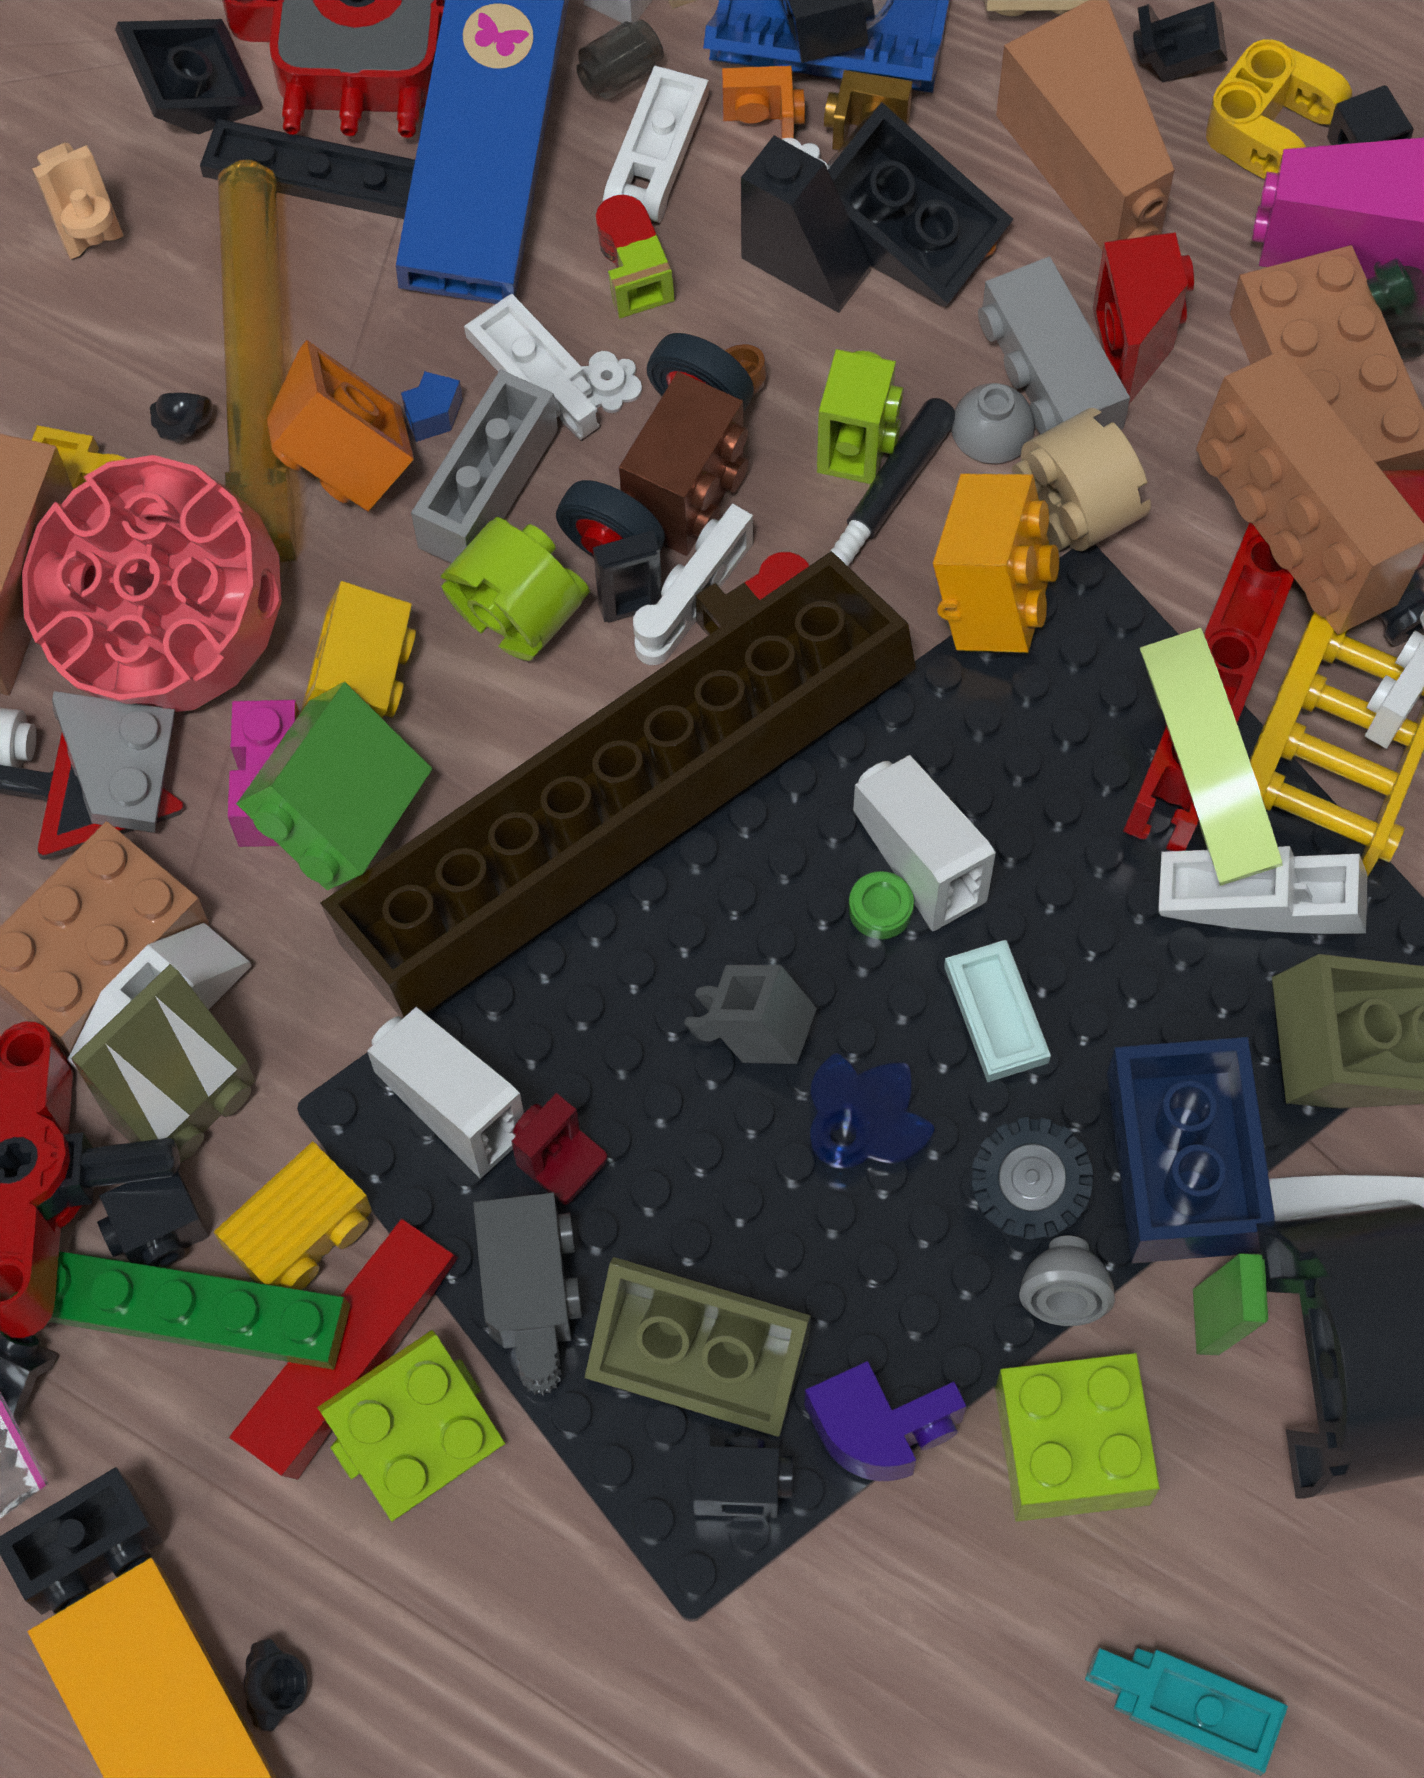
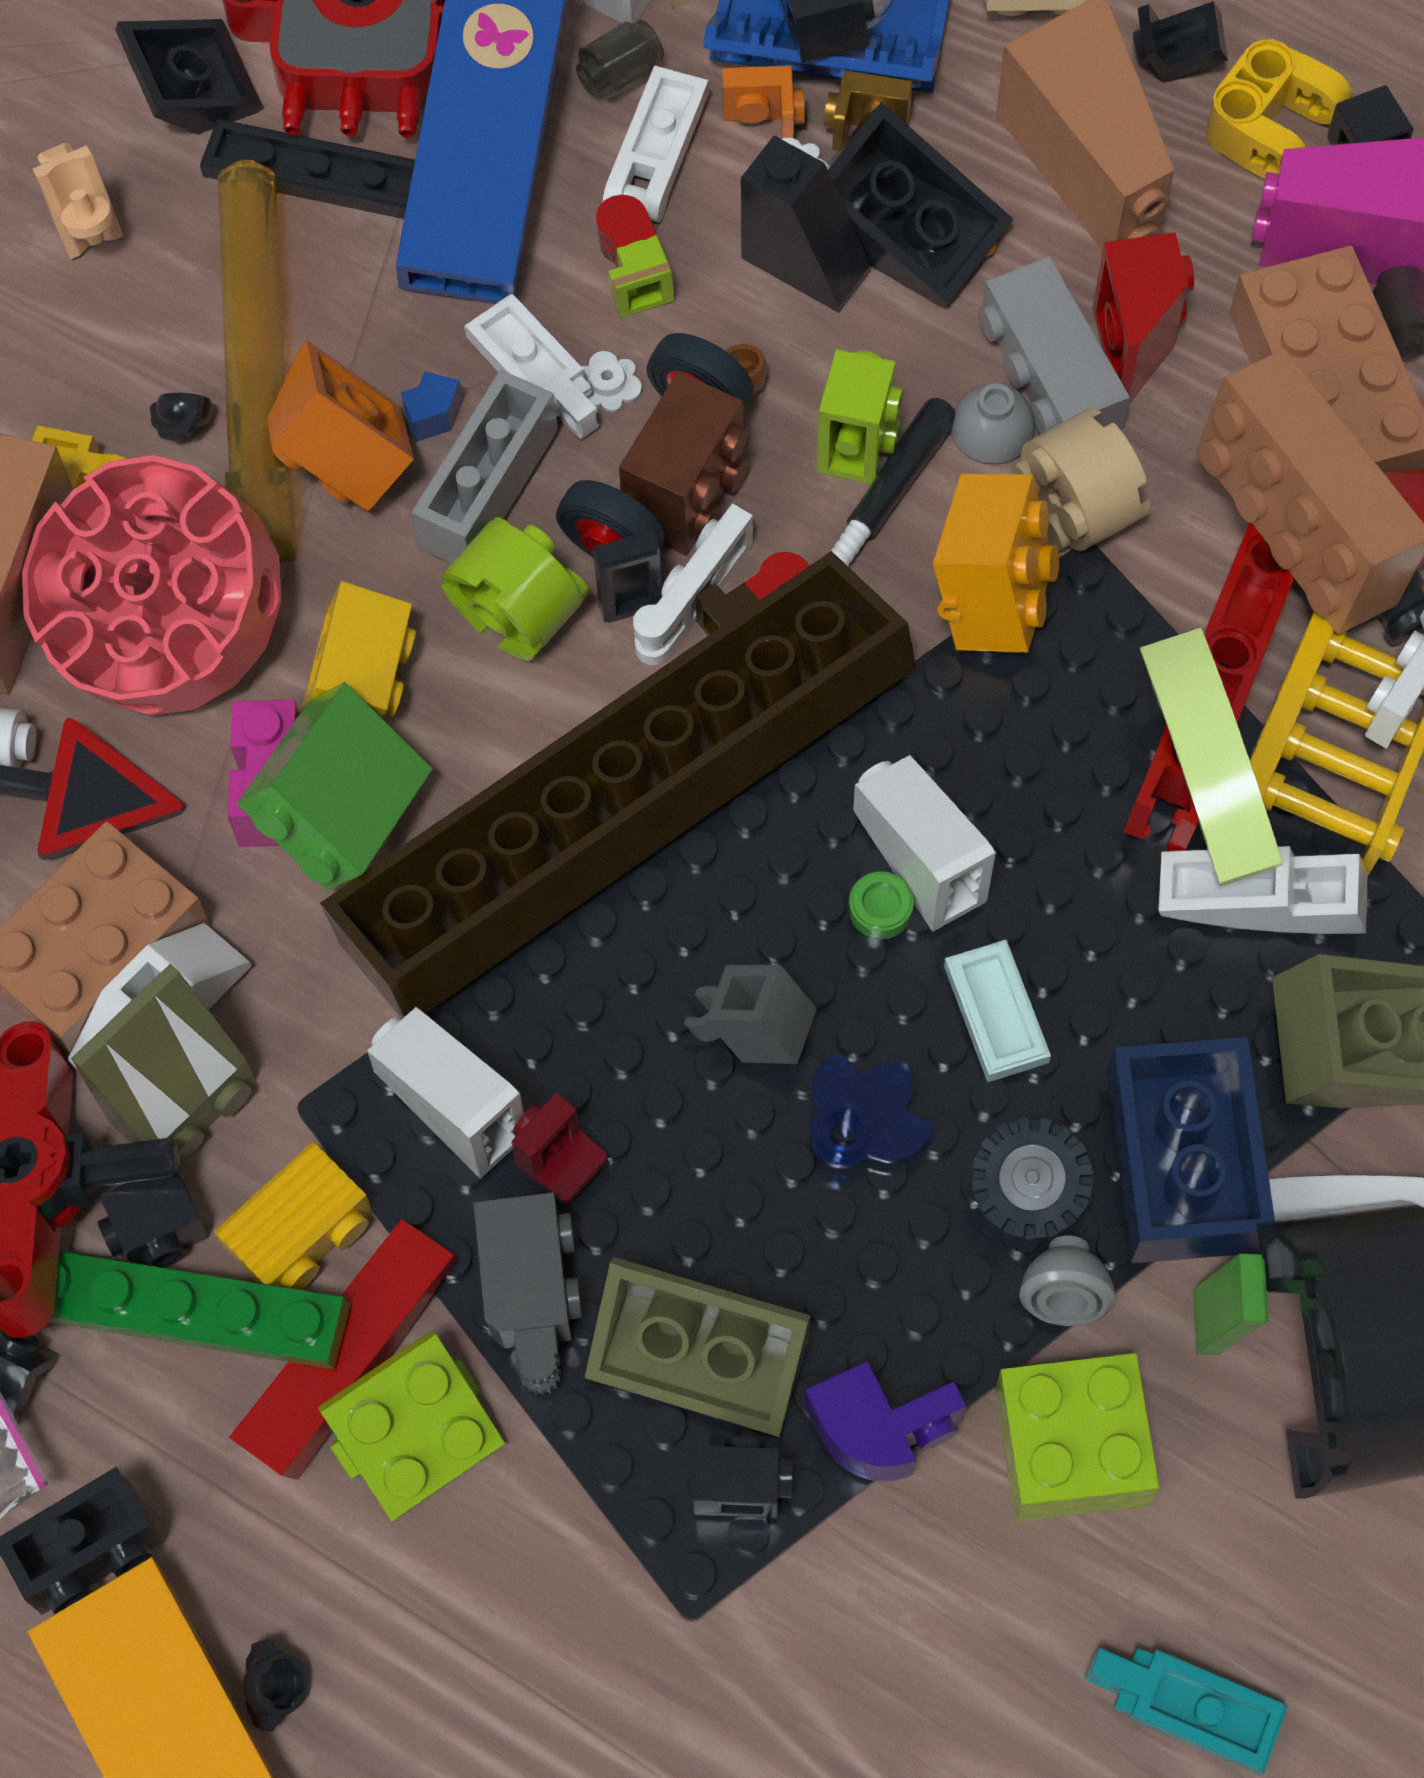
light grey wing [52,691,175,833] -> none
clear green plate [1367,257,1419,316] -> none

